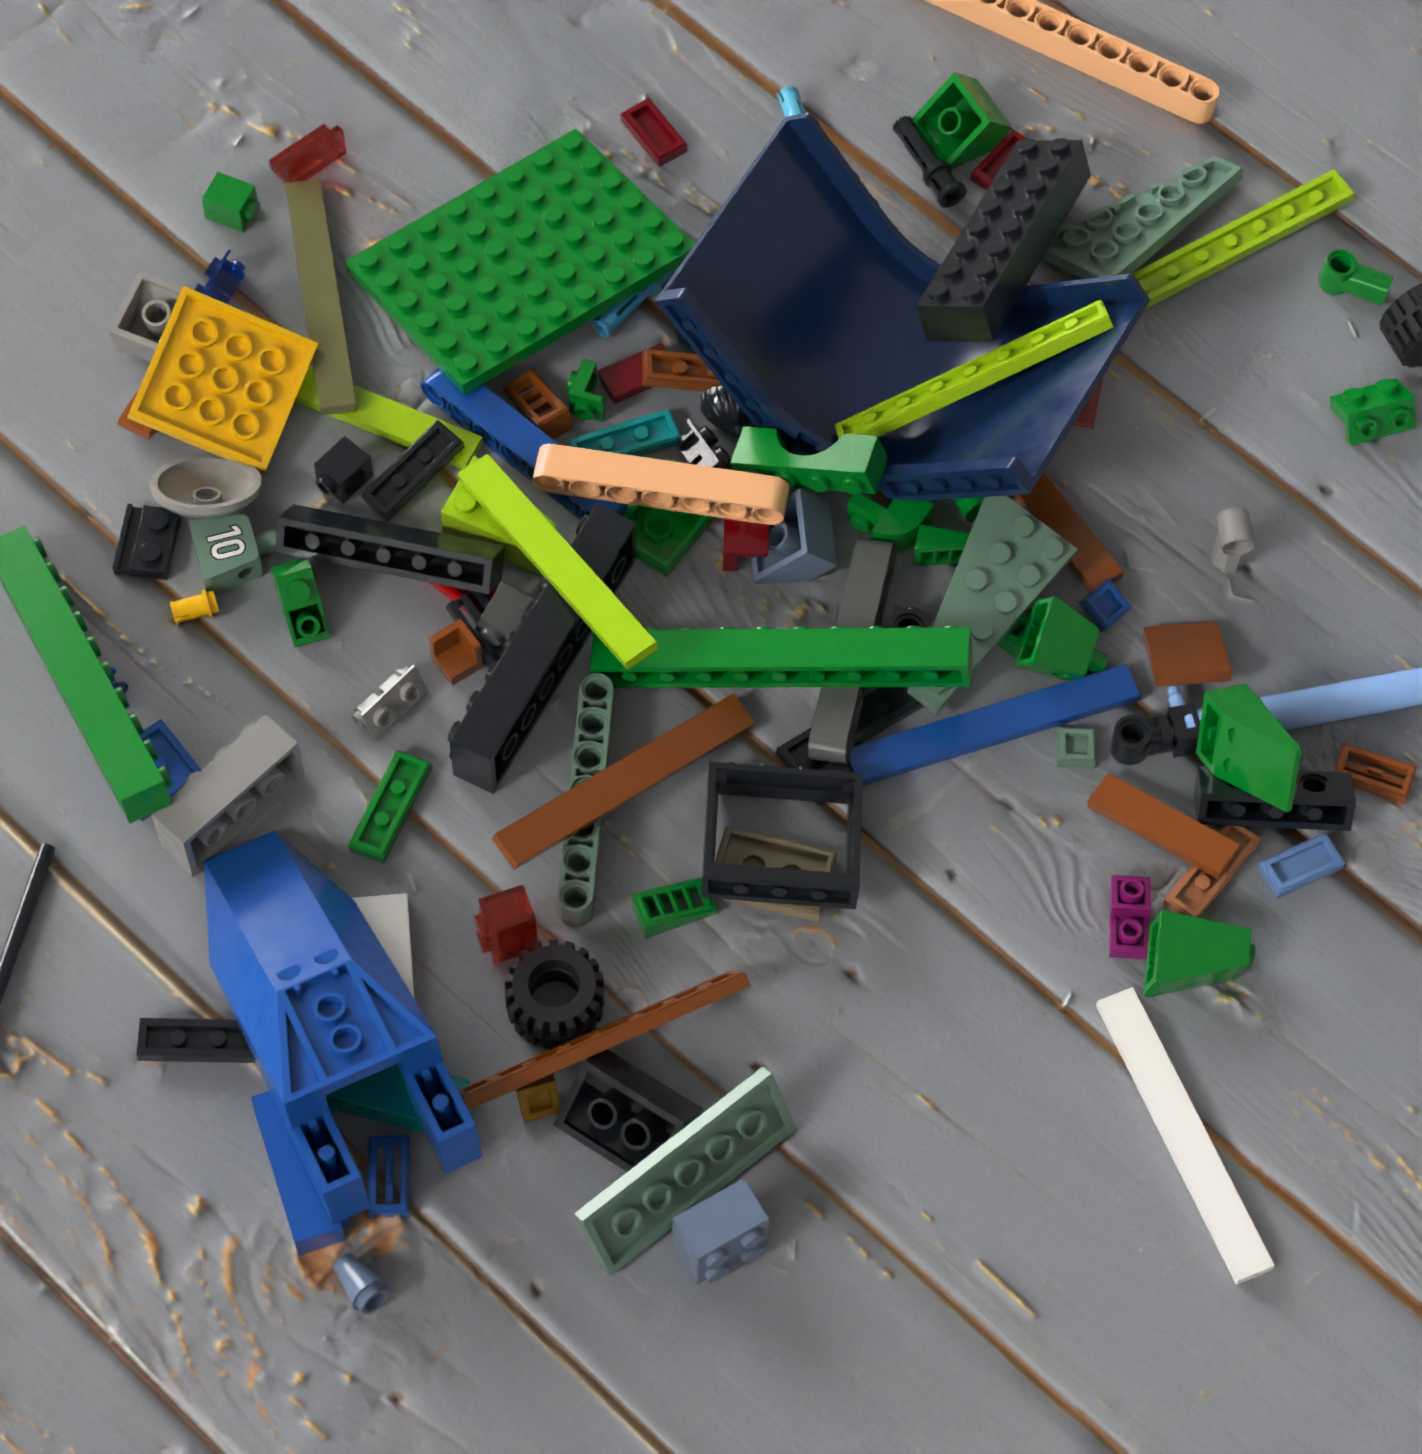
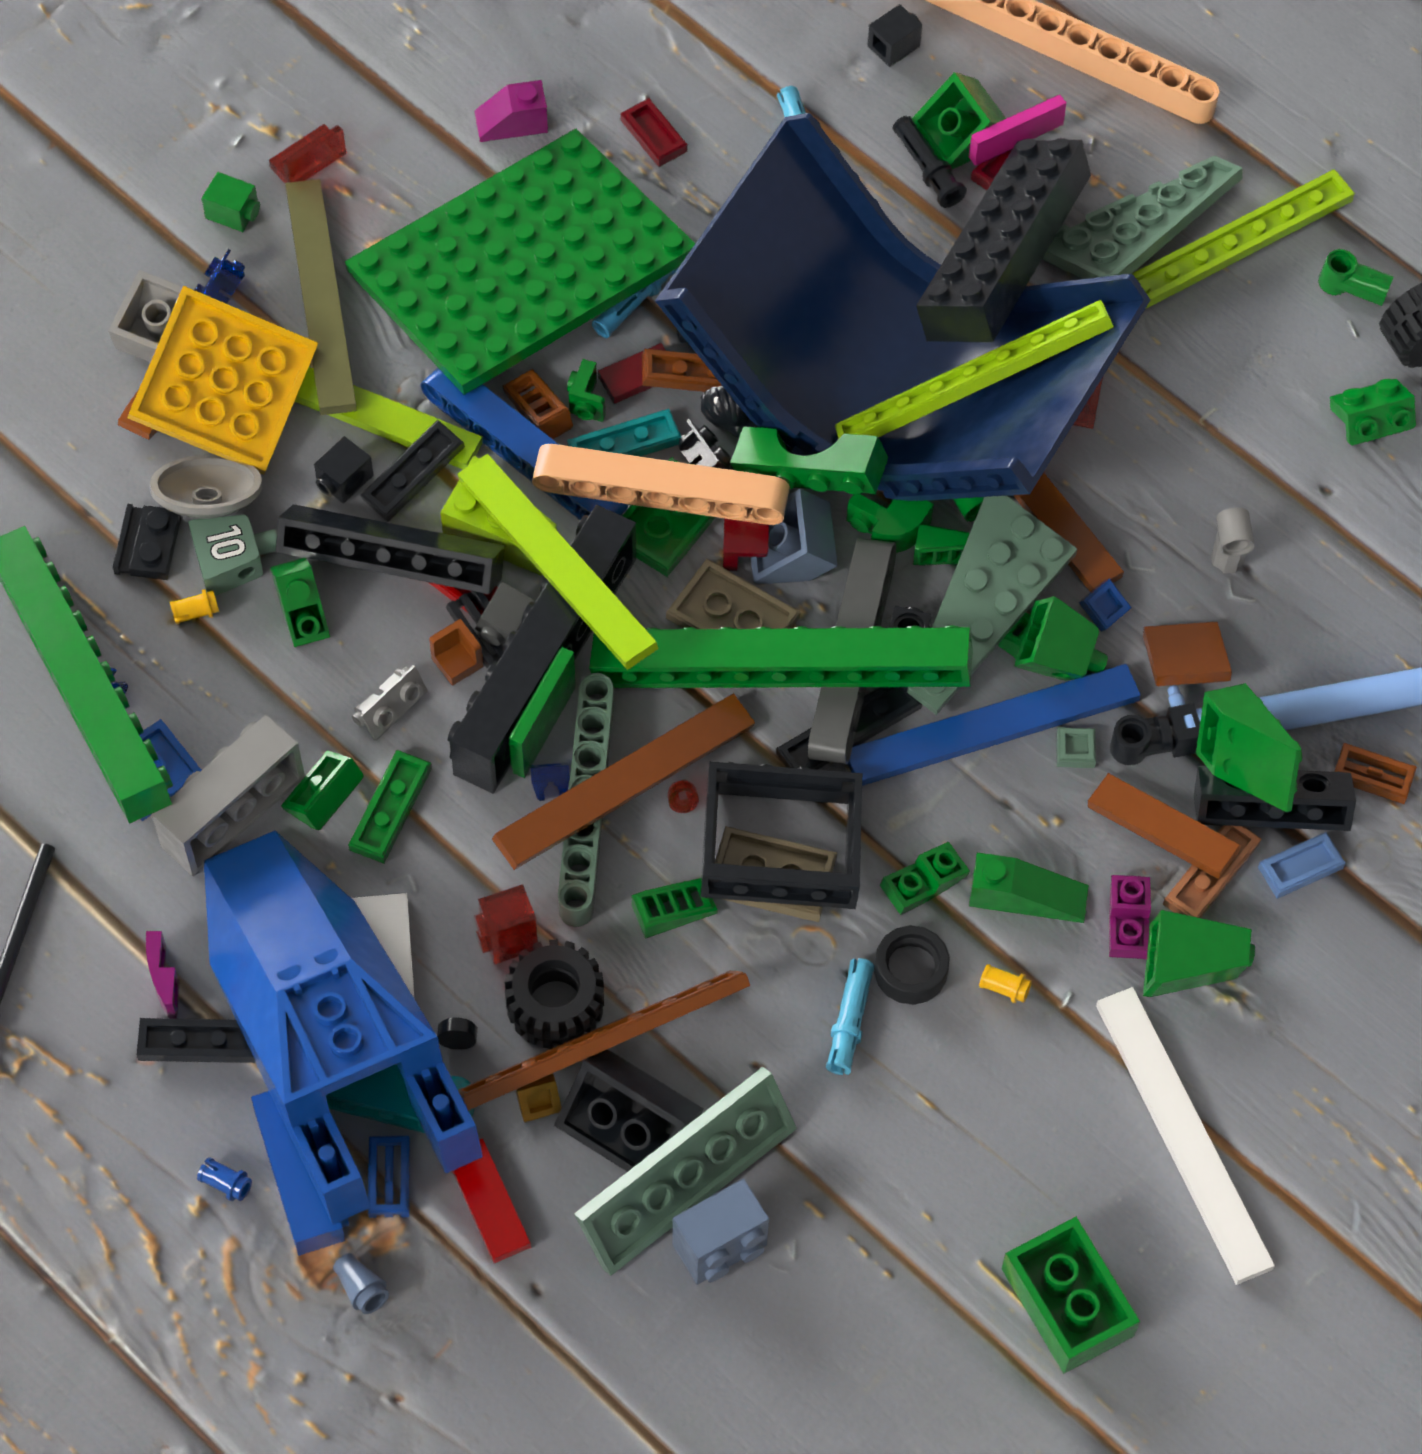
none -> magenta slope [146,931,180,1019]
none -> blue pin [197,1157,252,1201]
none -> green slope [281,750,364,831]
none -> black tile [437,1017,478,1050]
none -> red tile [452,1138,531,1263]
none -> magenta slope [474,80,548,142]
none -> green tile [509,647,576,778]
none -> clear blue tile [530,762,570,801]
none -> dark tan tile [666,559,800,629]
none -> clear red hinge [667,779,699,813]
none -> medium azure pin [826,958,875,1075]
none -> black brick [867,4,922,67]
none -> black tyre [874,925,950,1005]
none -> green slope [880,842,970,915]
none -> dark pink tile [969,95,1067,166]
none -> green slope [969,852,1089,923]
none -> yellow pin [979,964,1032,1003]
none -> green brick [1001,1217,1140,1374]

